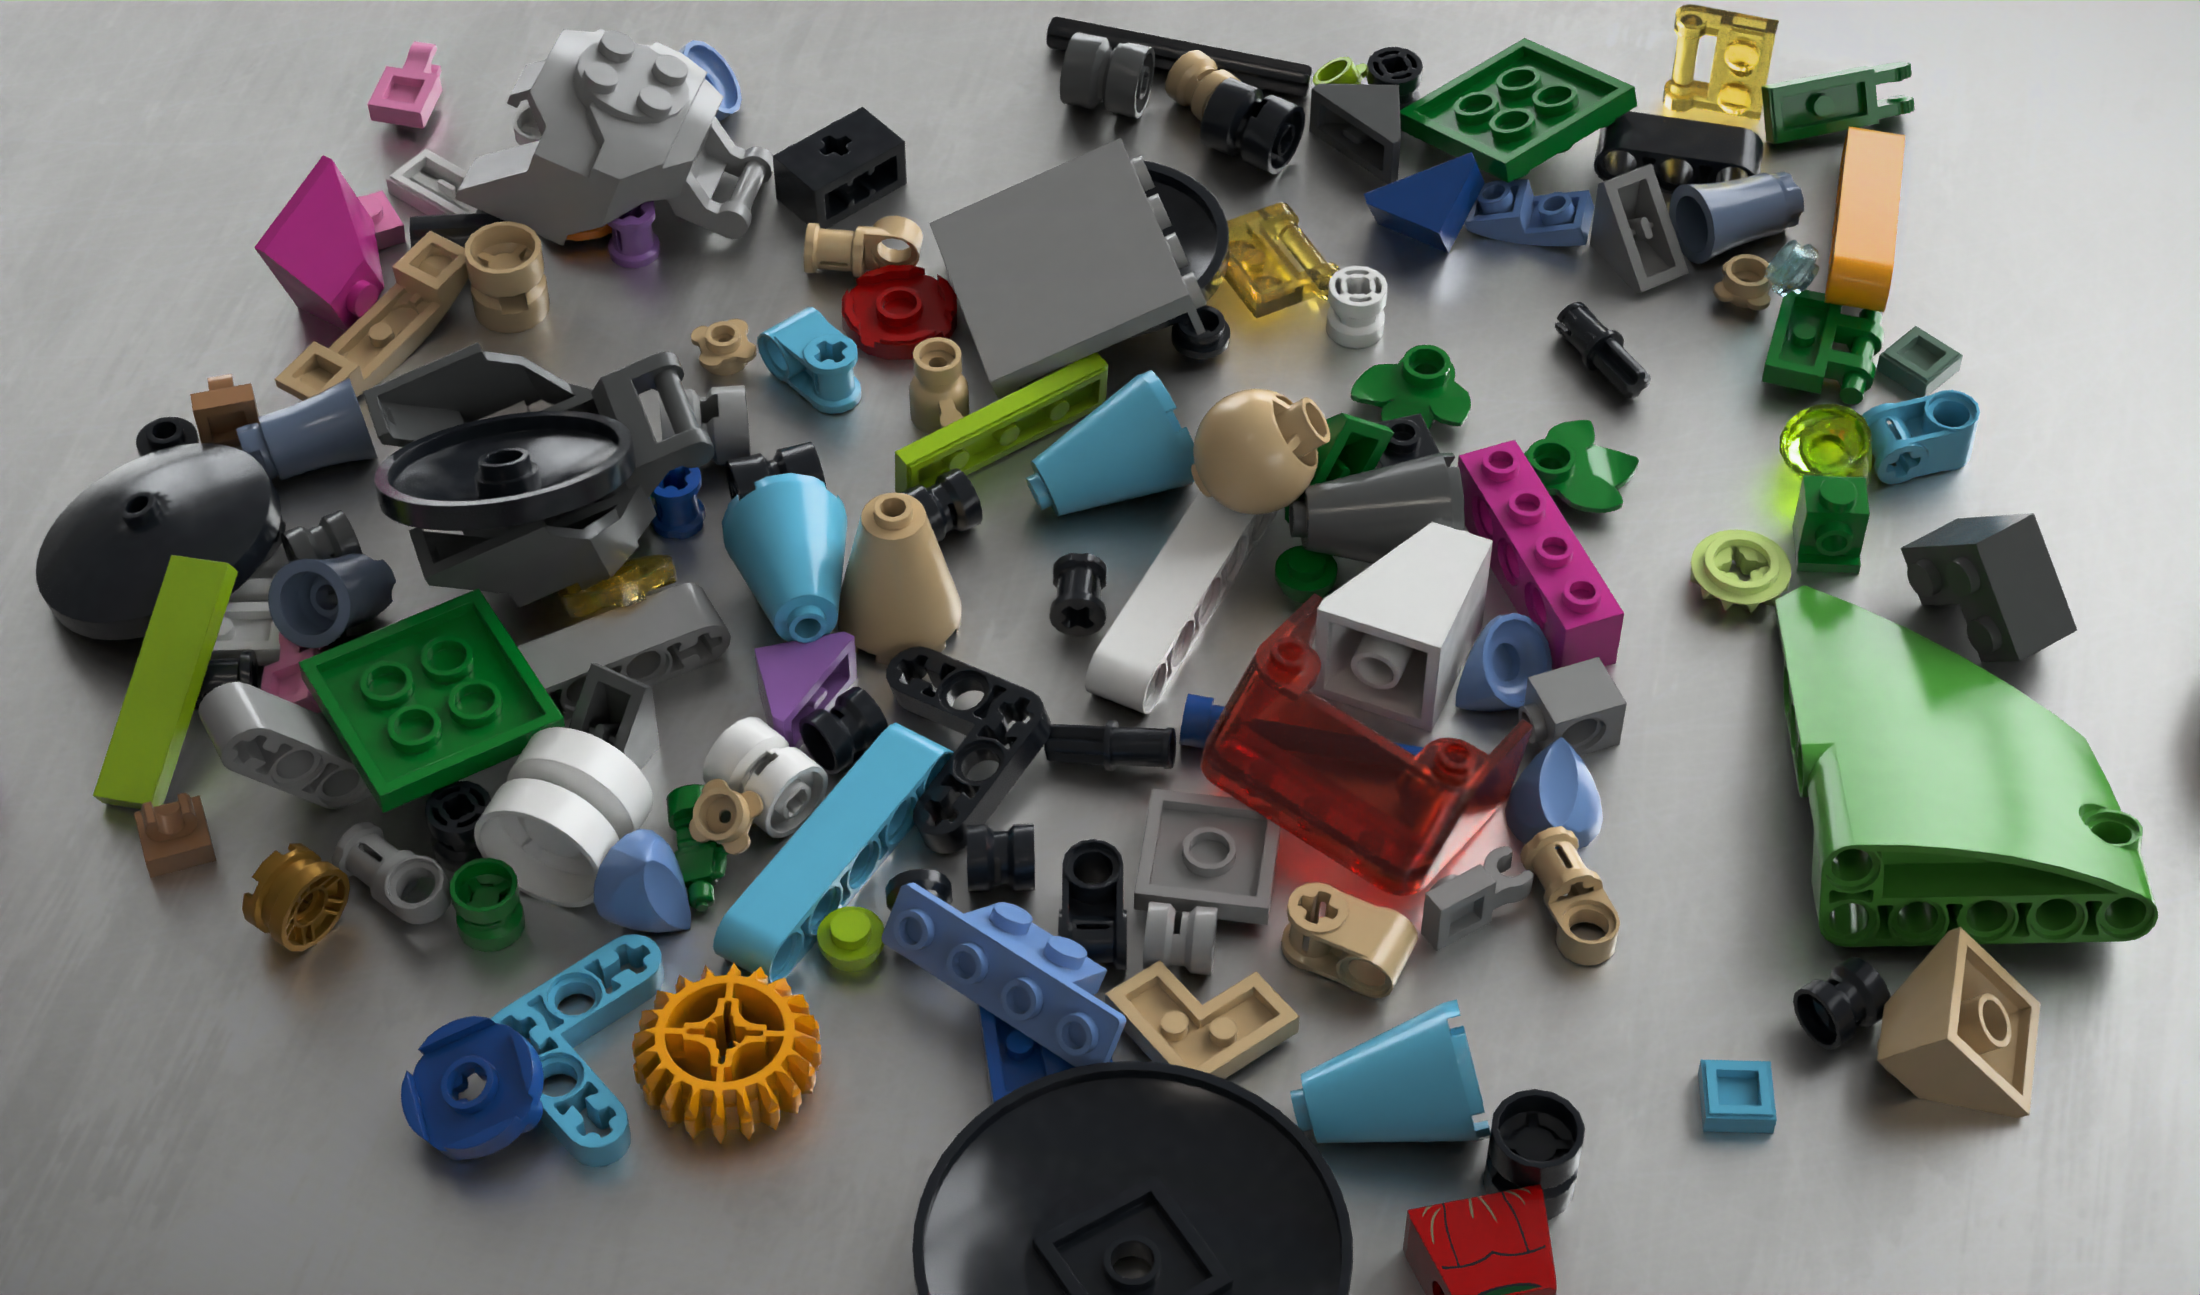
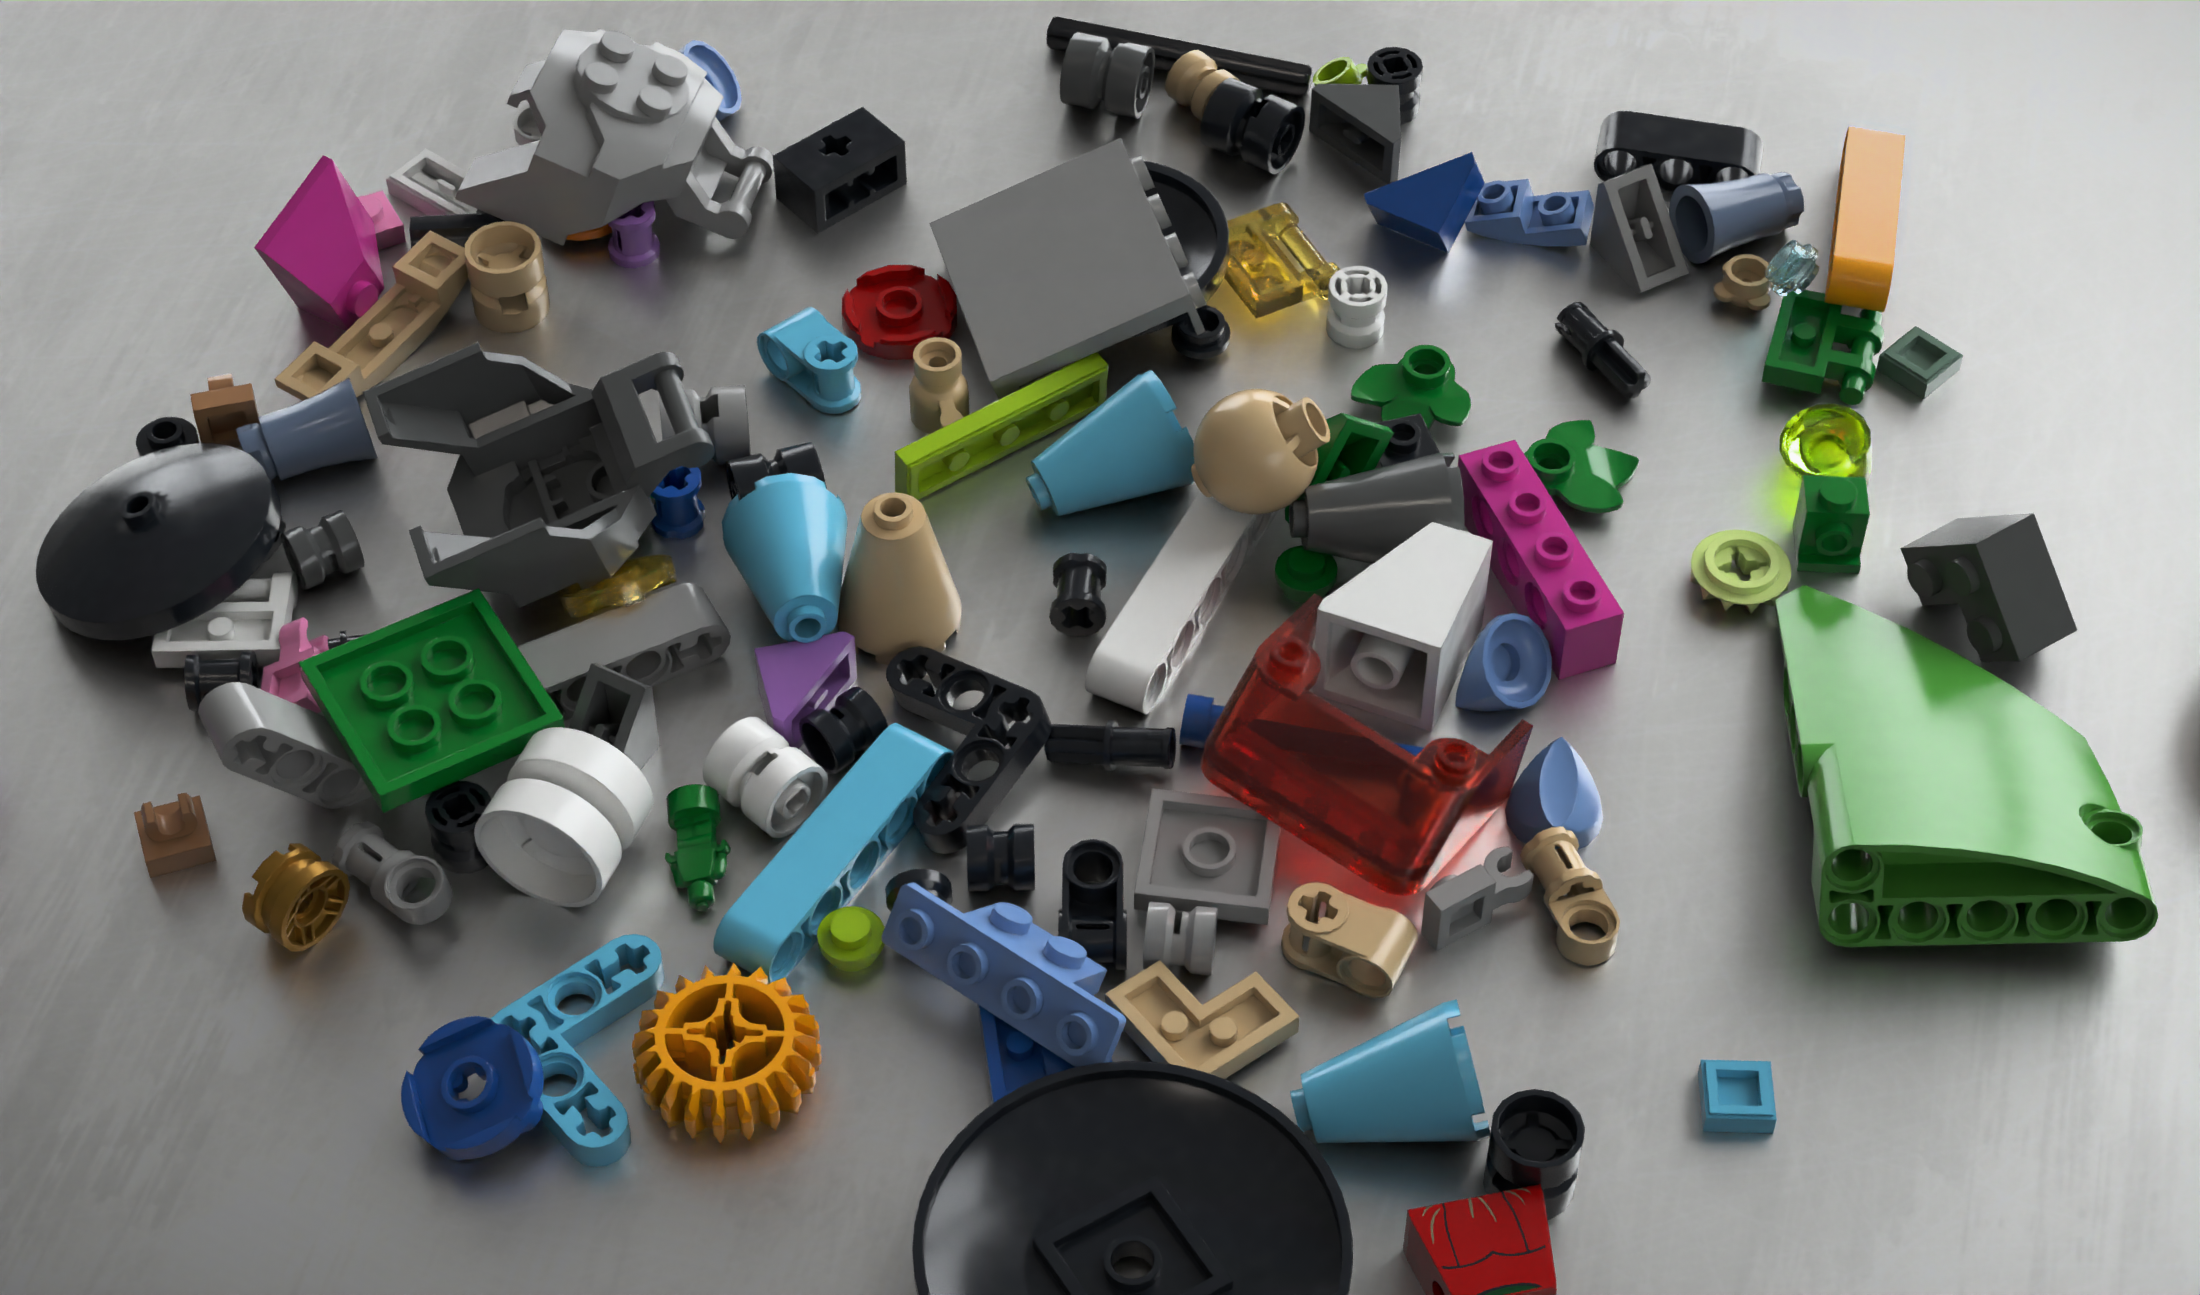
lime tile [93,555,238,809] -> none
sand blue plant [268,553,396,648] -> none
bright pink plate [367,41,442,129] -> none
black dish [375,411,636,531] -> none
green wheel [450,858,525,952] -> none
medium blue piece [594,829,691,933] -> none
tan plate [689,779,763,855] -> none
tan plate [691,319,757,376] -> none
tan connector [804,216,923,277] -> none
black wheel [900,468,983,543] -> none
green plate [1400,38,1638,183] -> none
light grey brick [1519,657,1627,756] -> none
clear yellow plate [1662,4,1779,121] -> none
green hinge [1761,62,1915,144] -> none
black wheel [1793,957,1891,1050] -> none
medium azure piece [1854,390,1980,484] -> none
tan slope [1877,927,2041,1118] -> none

